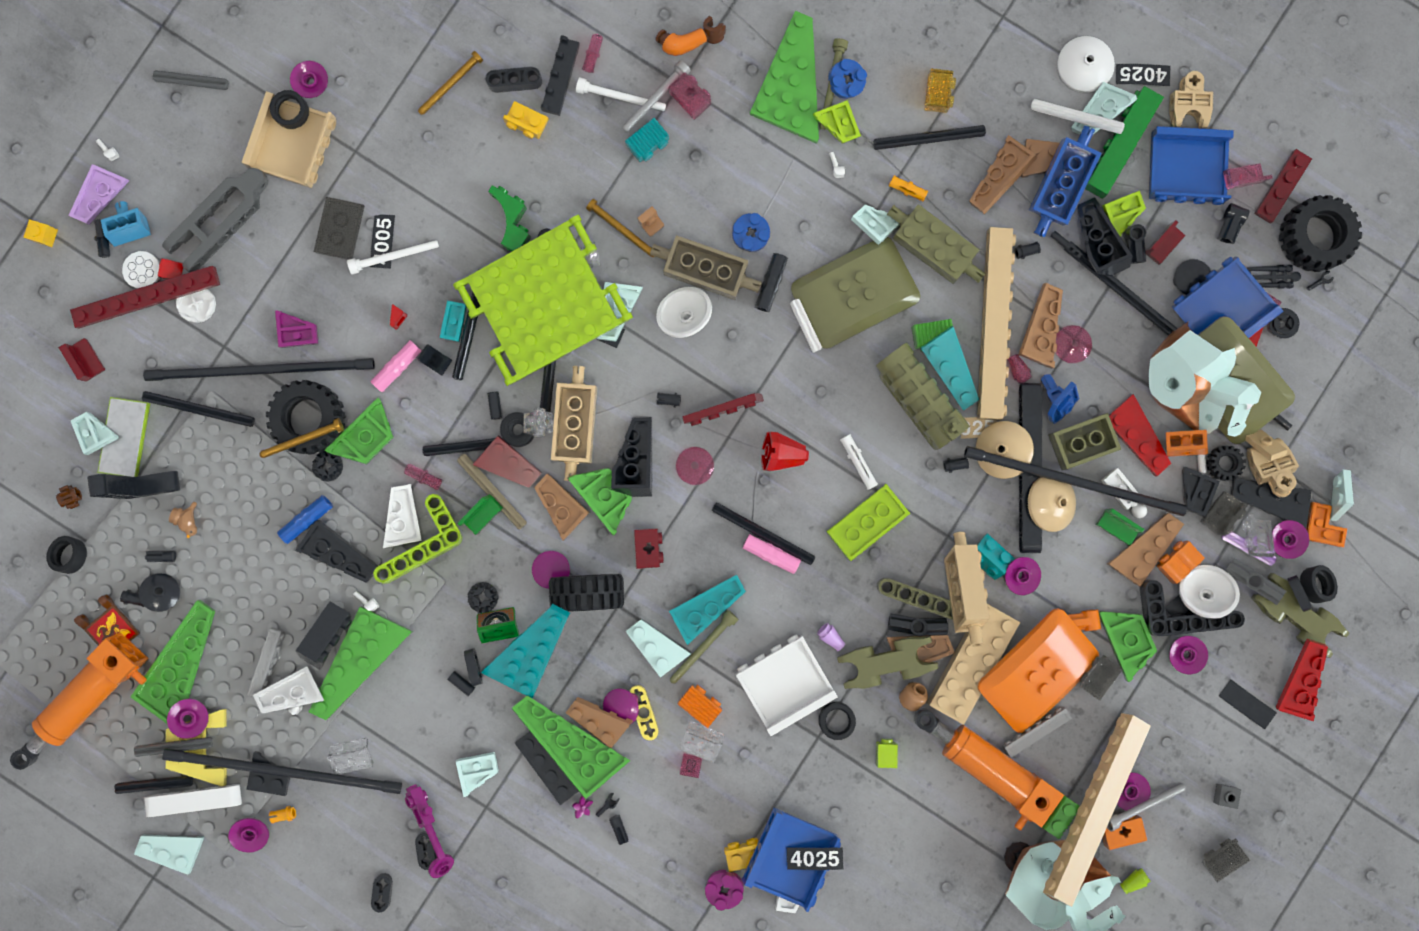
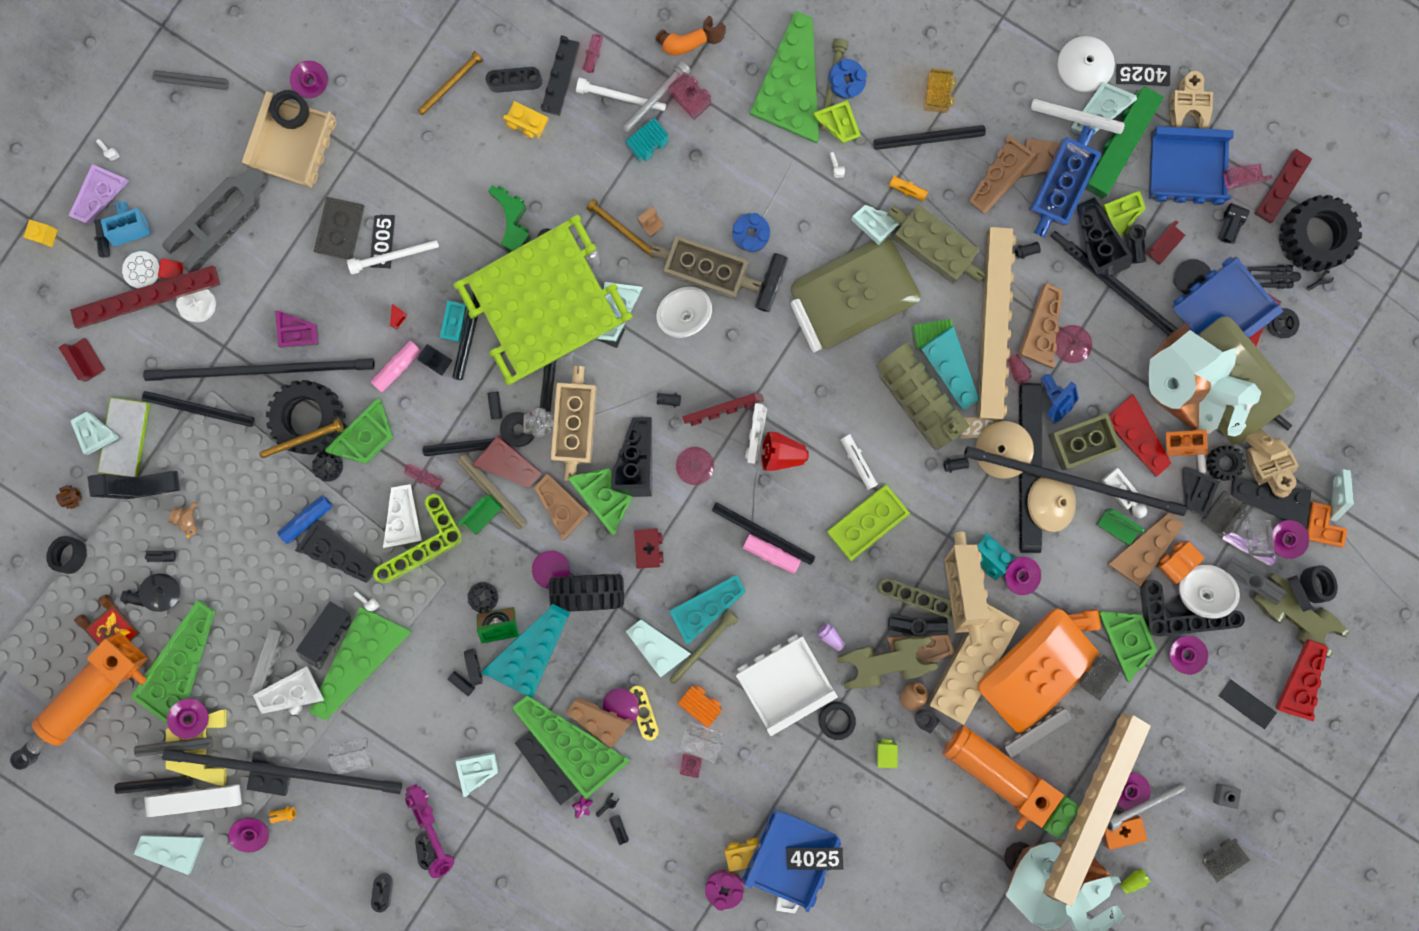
none -> white wing [745,403,767,465]

